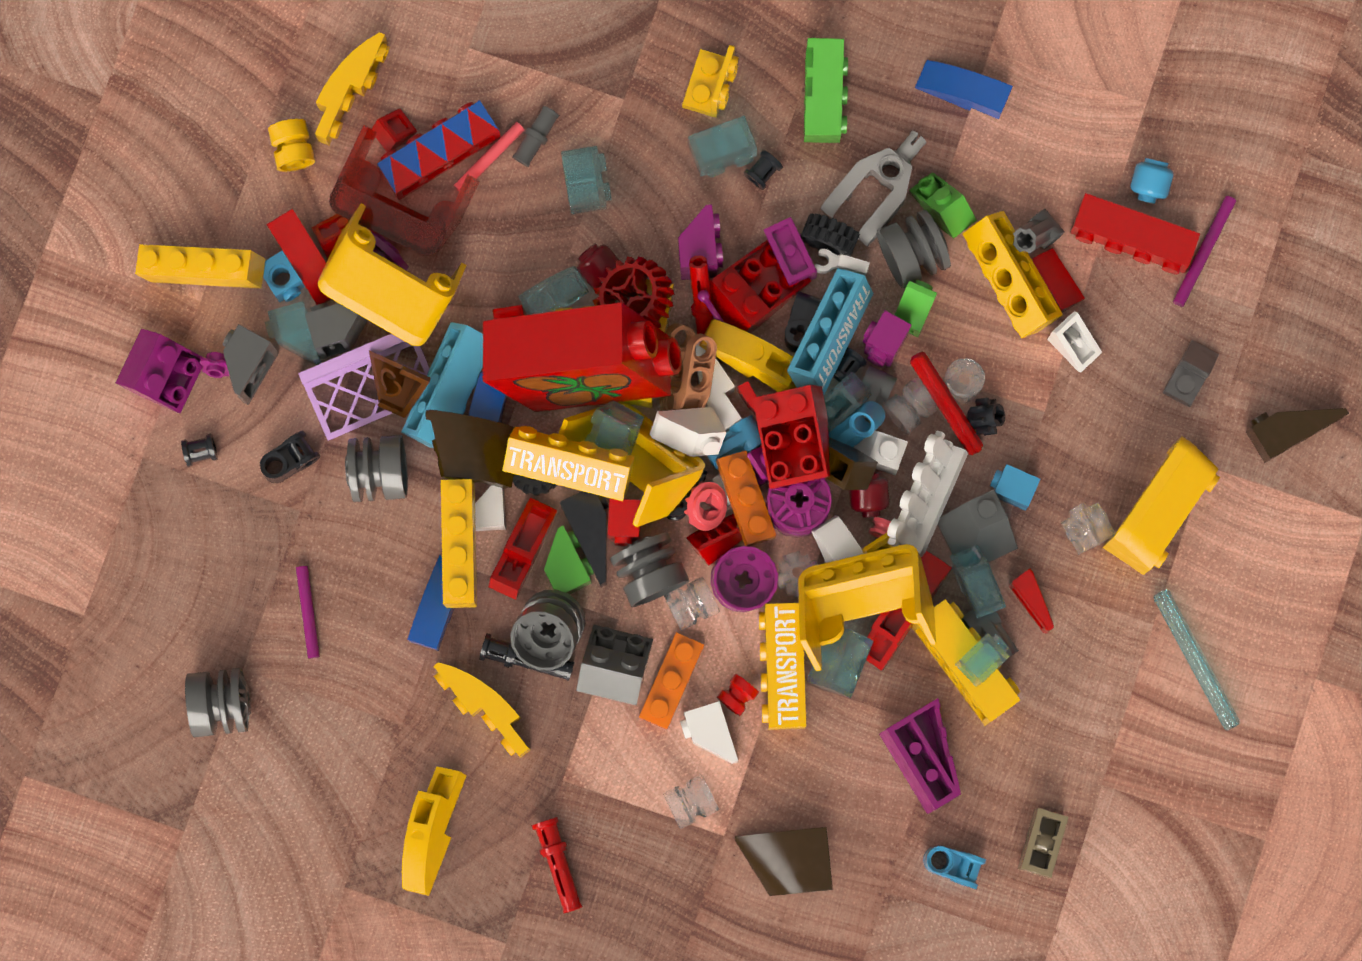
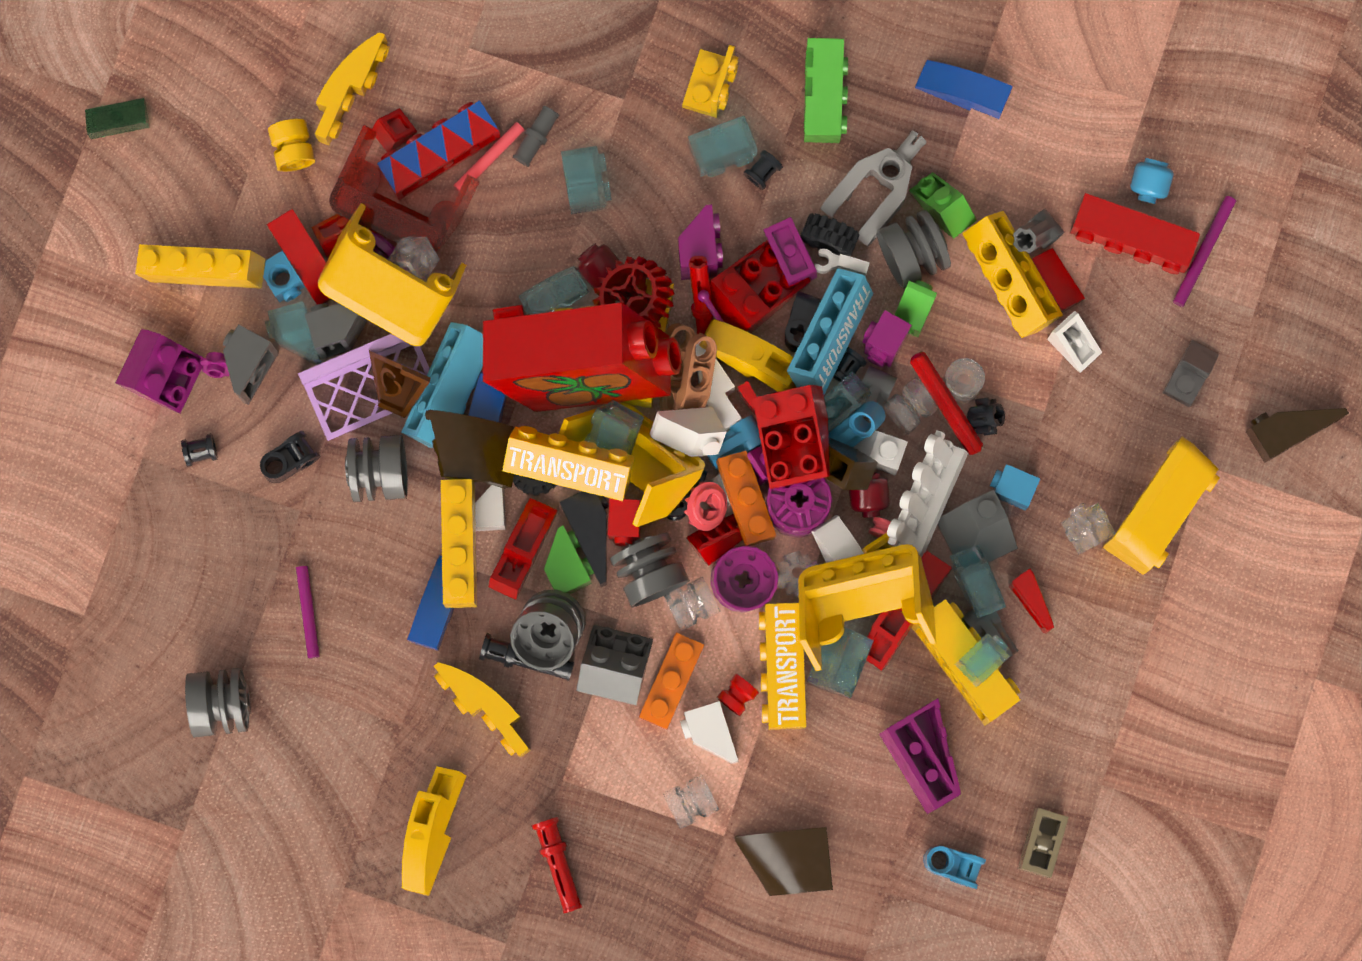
clear light blue axle [1154,589,1240,730] -> none
none -> clear green slope [85,98,150,139]
none -> clear brick [388,237,440,282]

